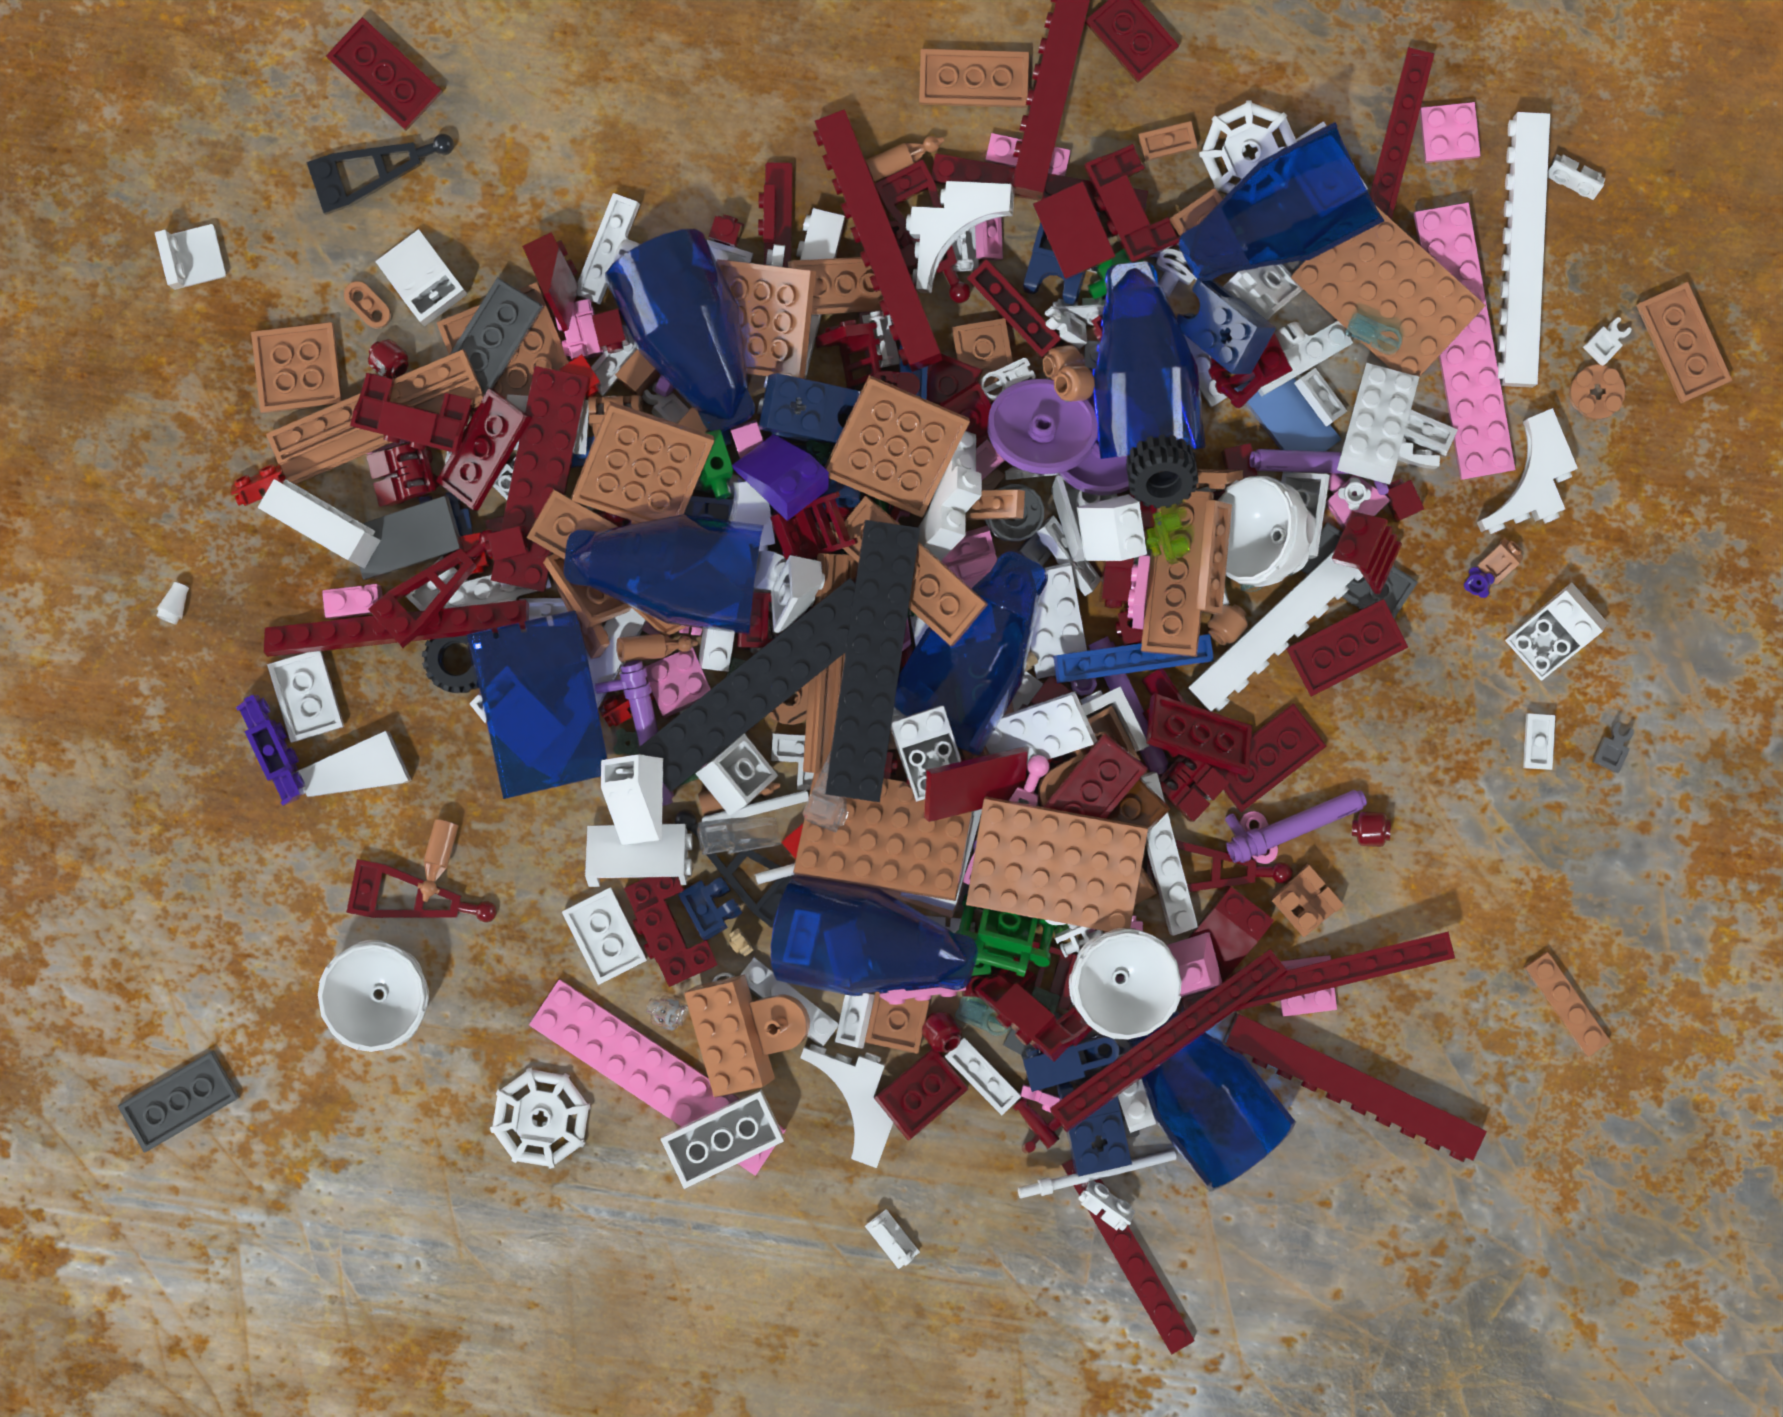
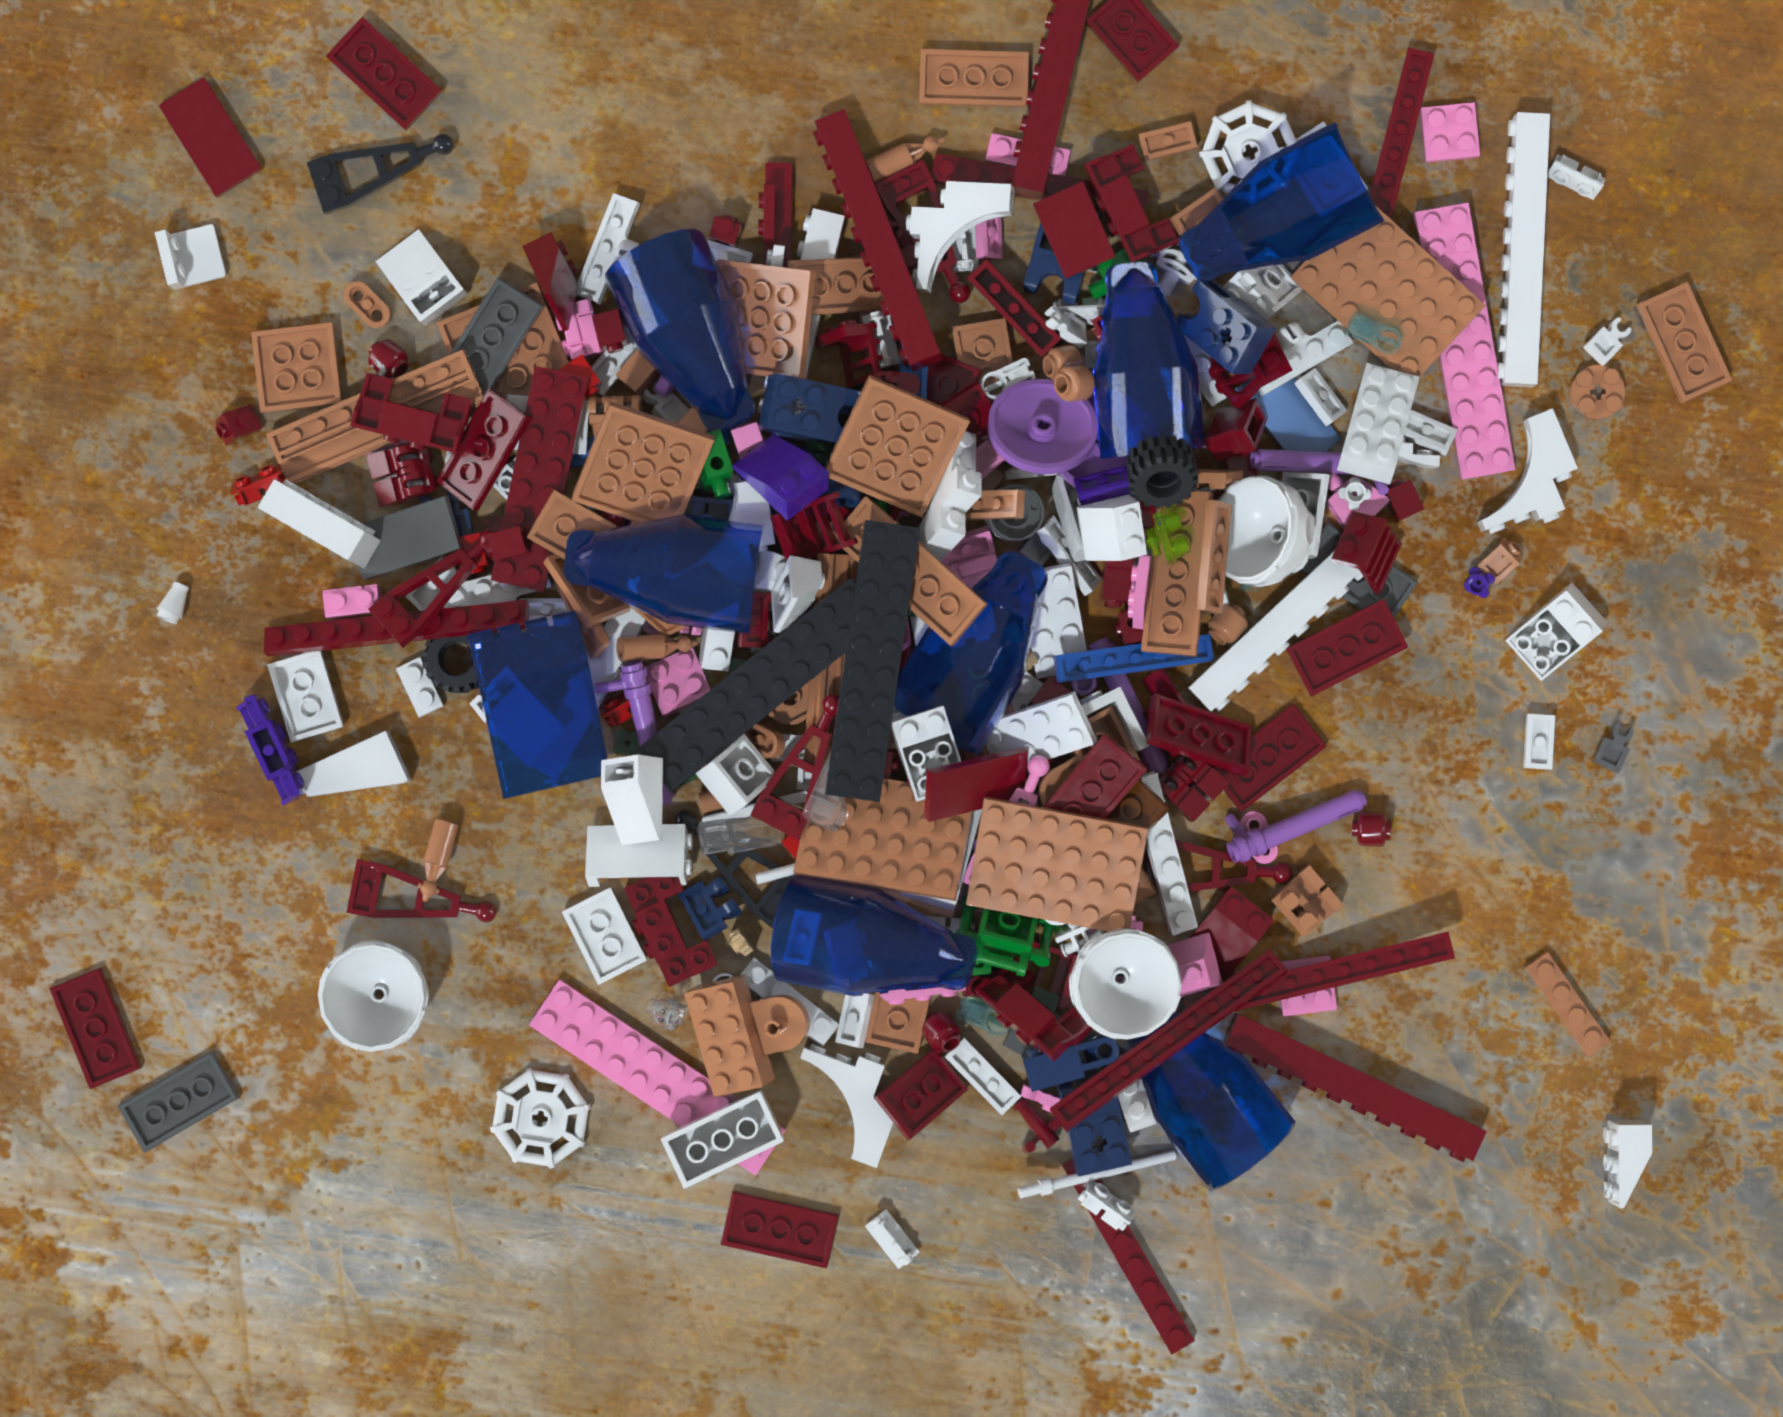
none -> dark red tile [49,967,142,1089]
none -> dark red tile [158,77,263,198]
none -> dark red bracket [215,404,262,446]
none -> white plate [396,657,444,718]
none -> dark red tile [720,1191,839,1269]
none -> nougat plate [744,722,785,759]
none -> dark red plate [750,694,839,840]
none -> dark purple slope [1073,465,1134,506]
none -> dark red hips [1205,398,1268,461]
none -> white slope [1603,1120,1652,1208]

